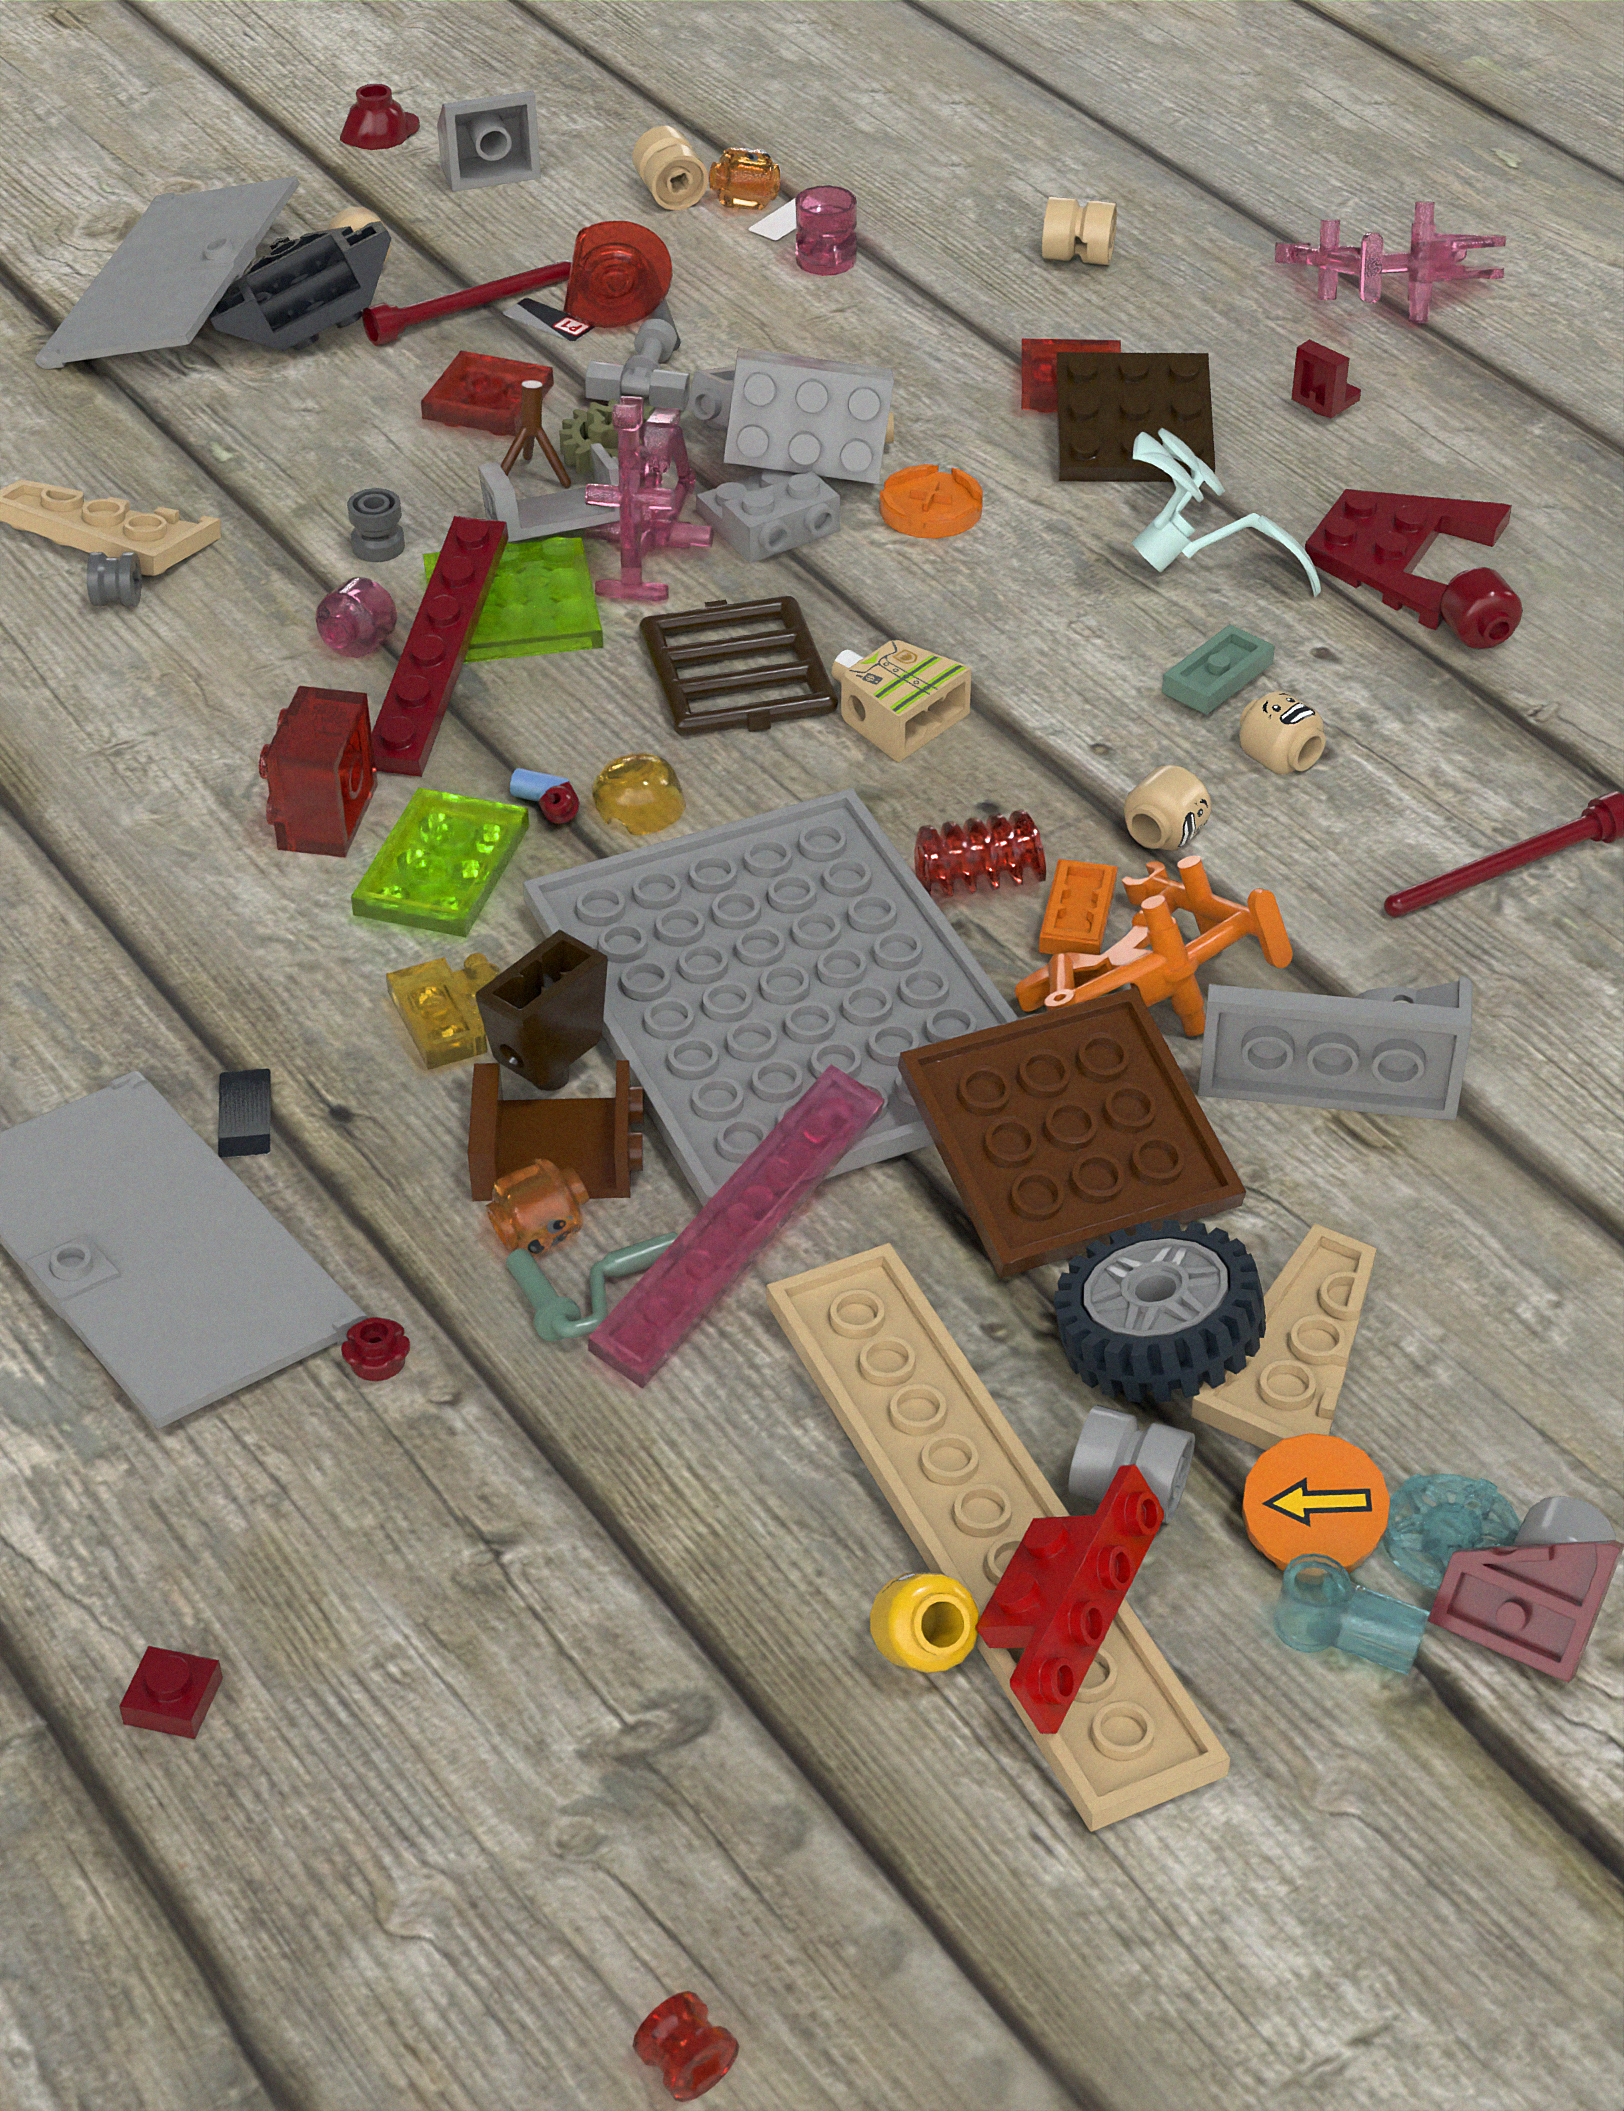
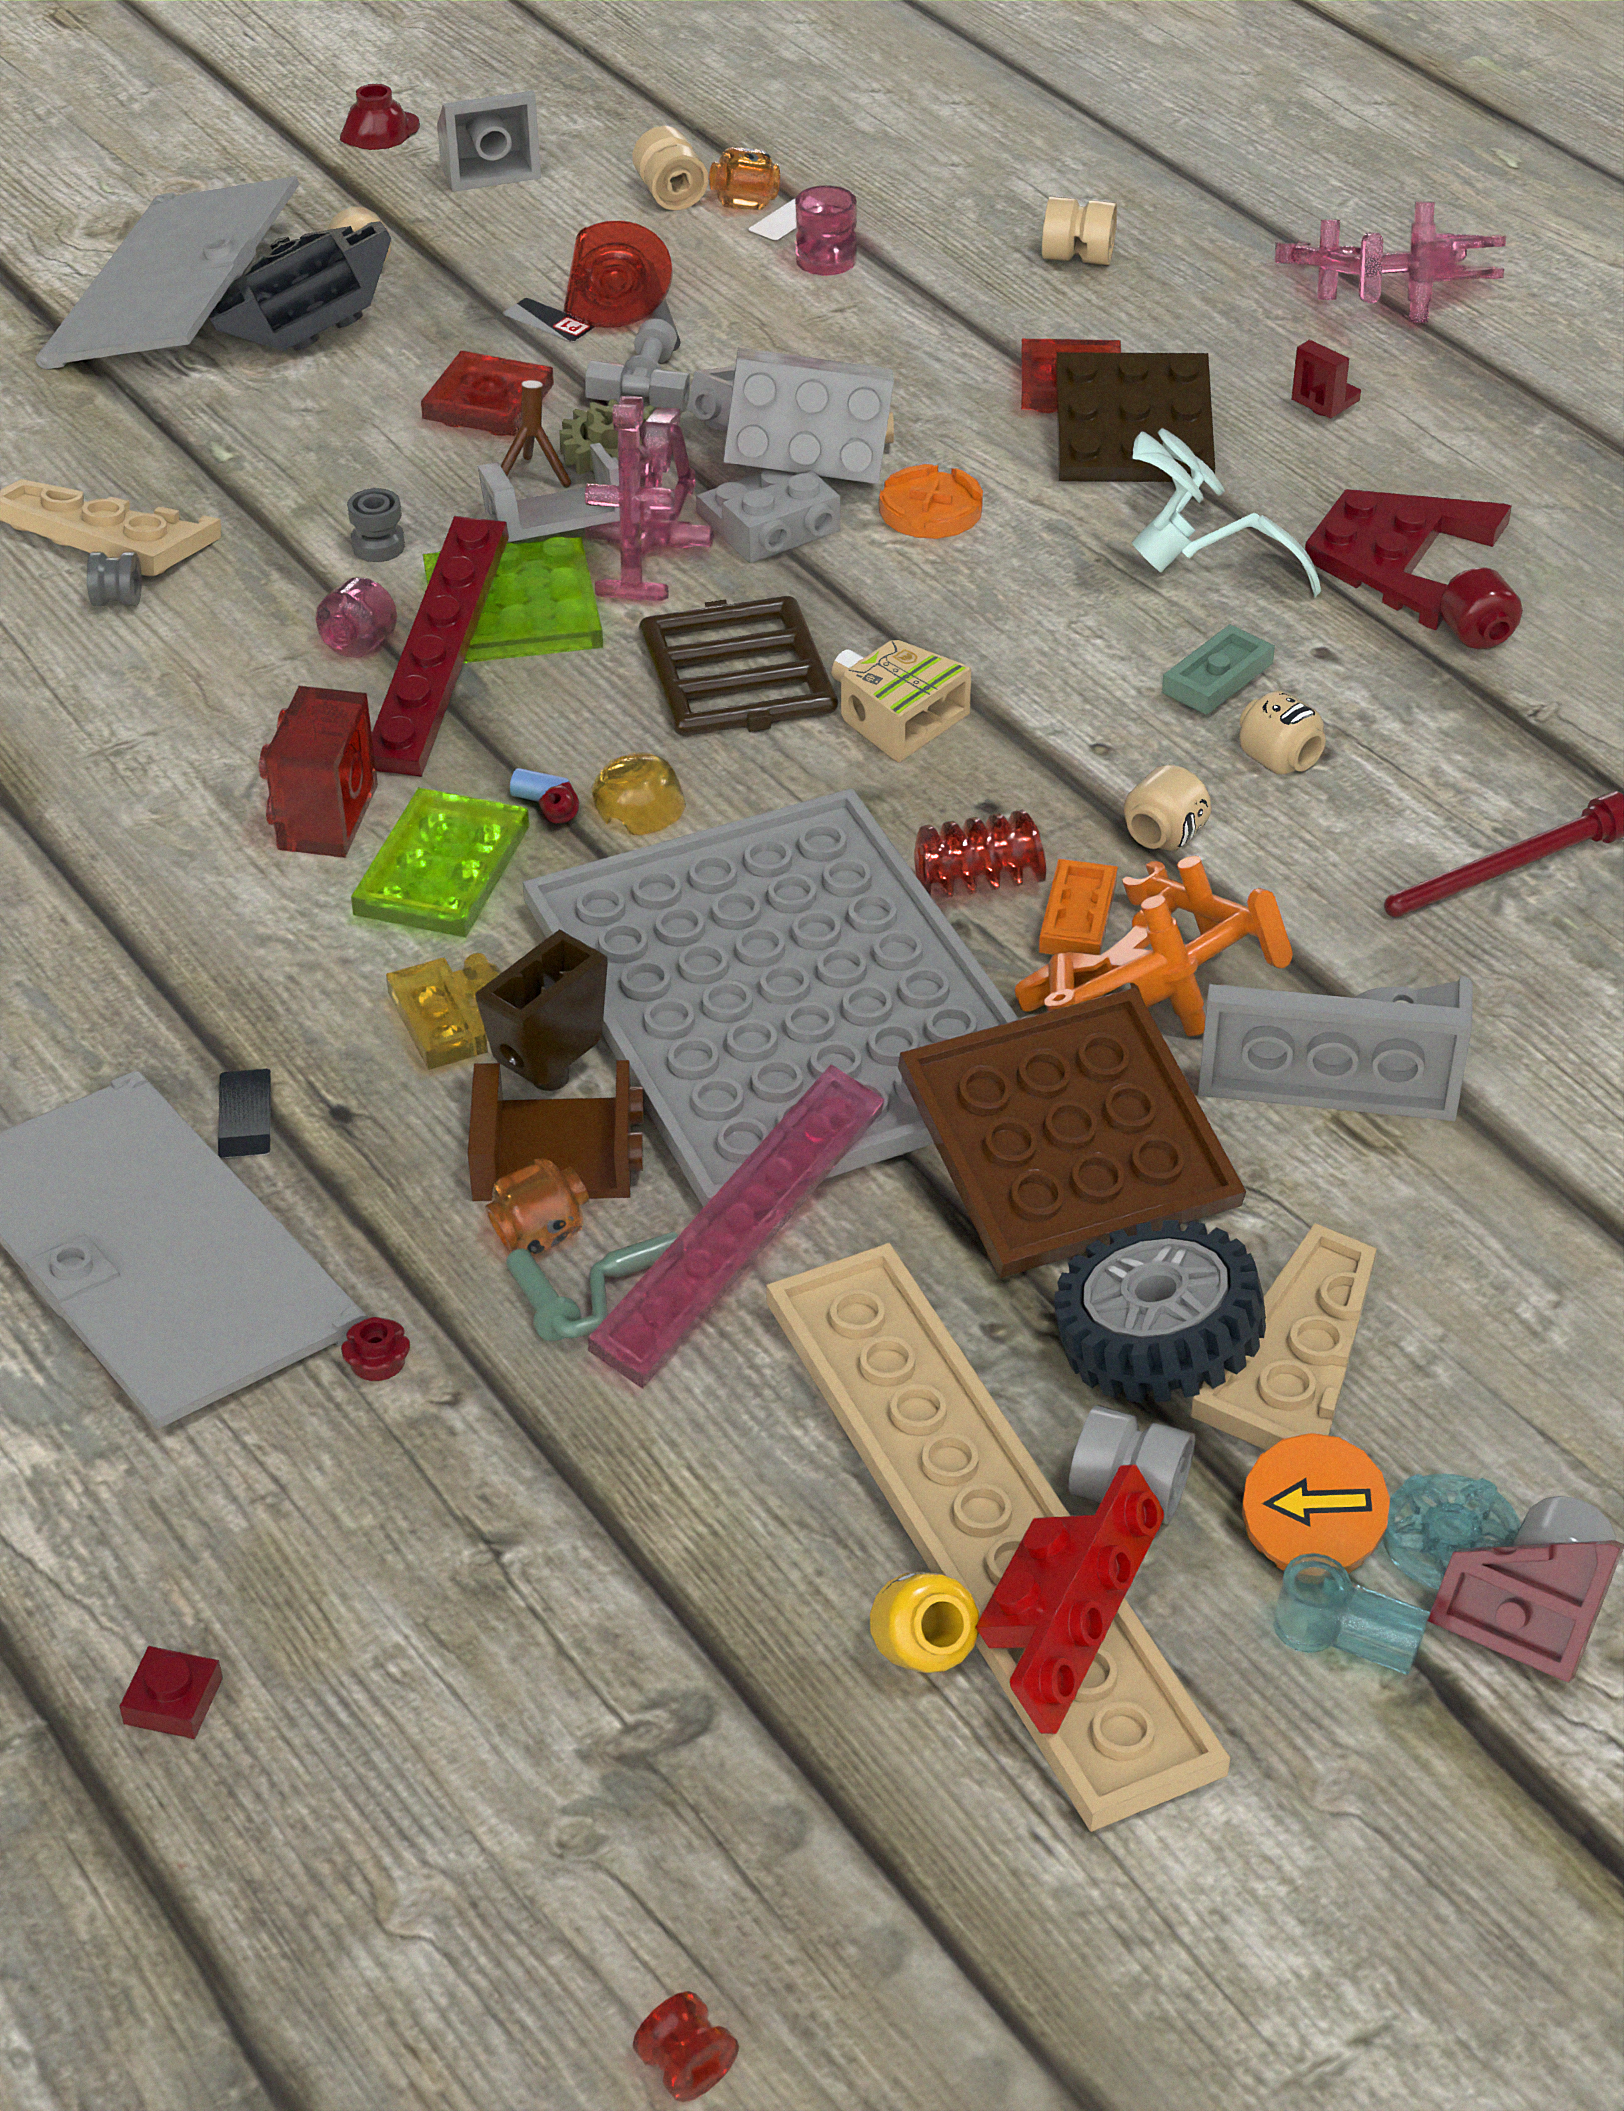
dark red piece [362,260,575,346] -> none

